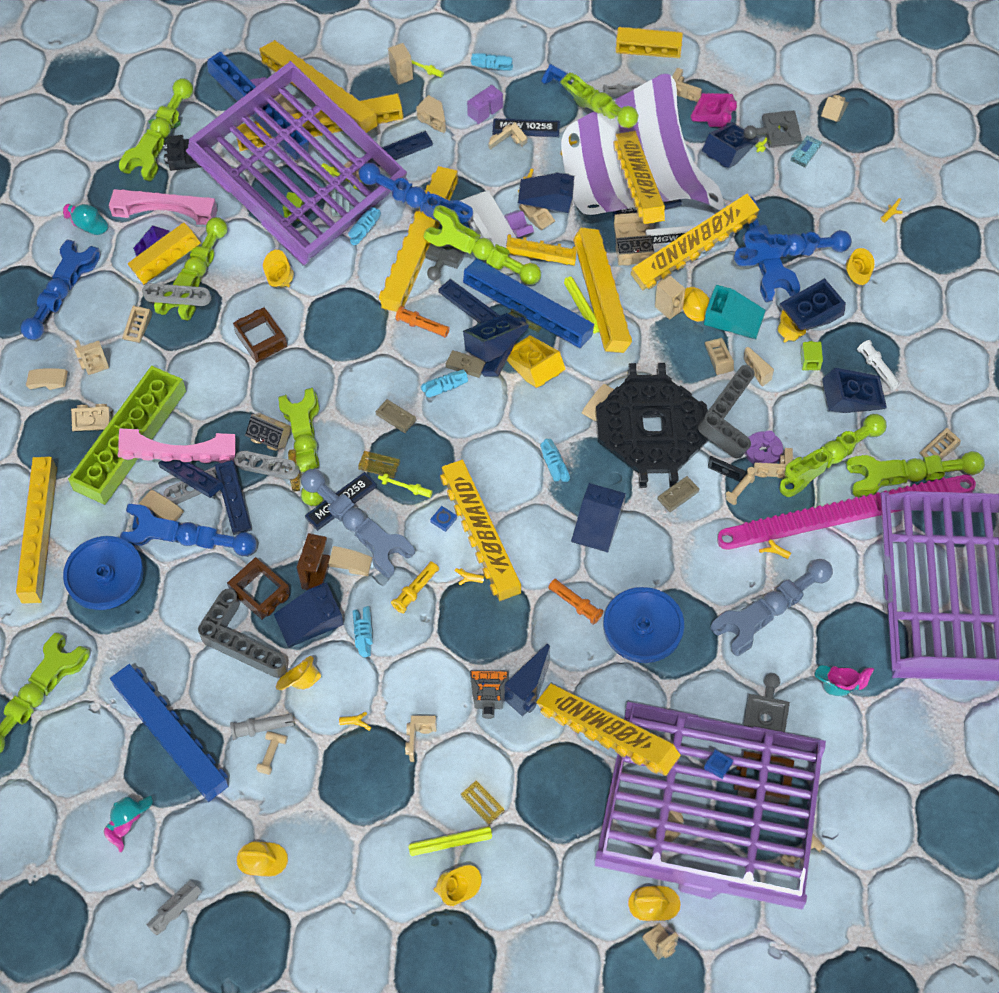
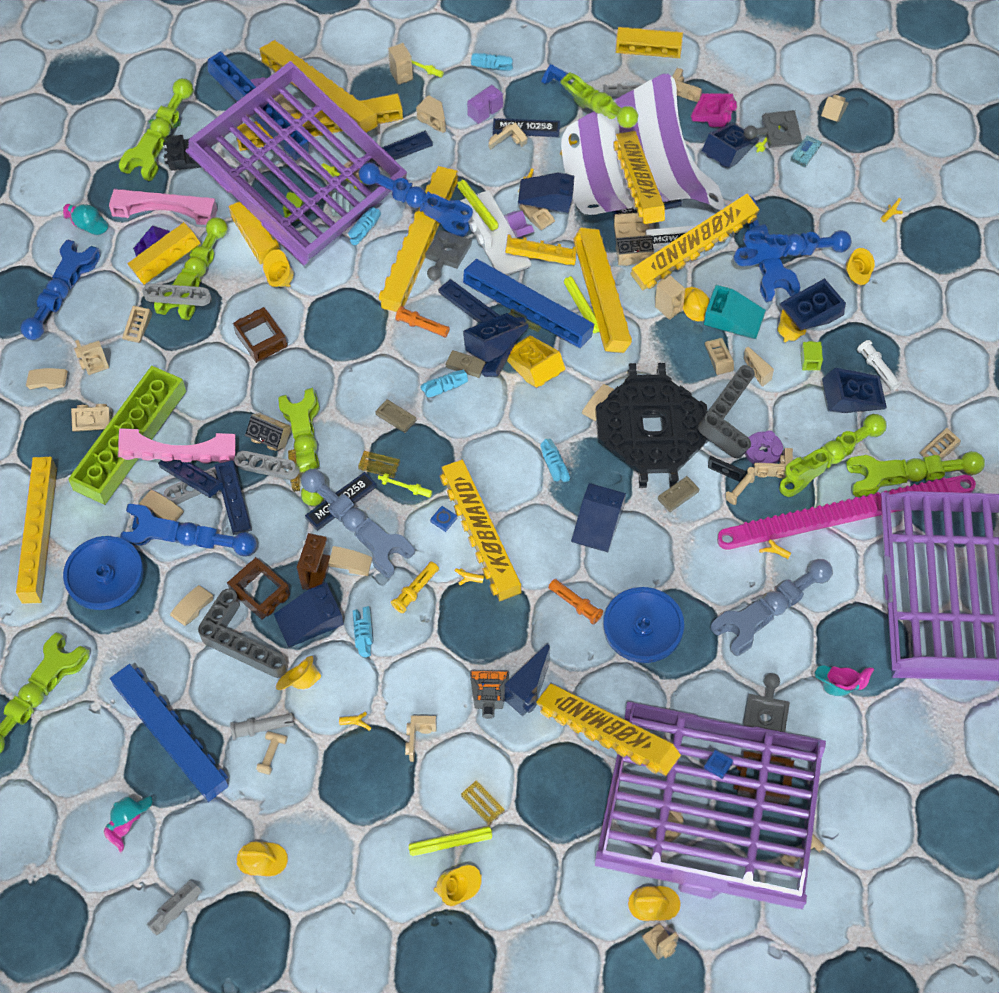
lime piece [423,205,541,285] -> none
none -> tan slope [170,585,213,626]
none -> yellow brick [229,201,280,264]
none -> neon yellow axle [457,180,499,231]

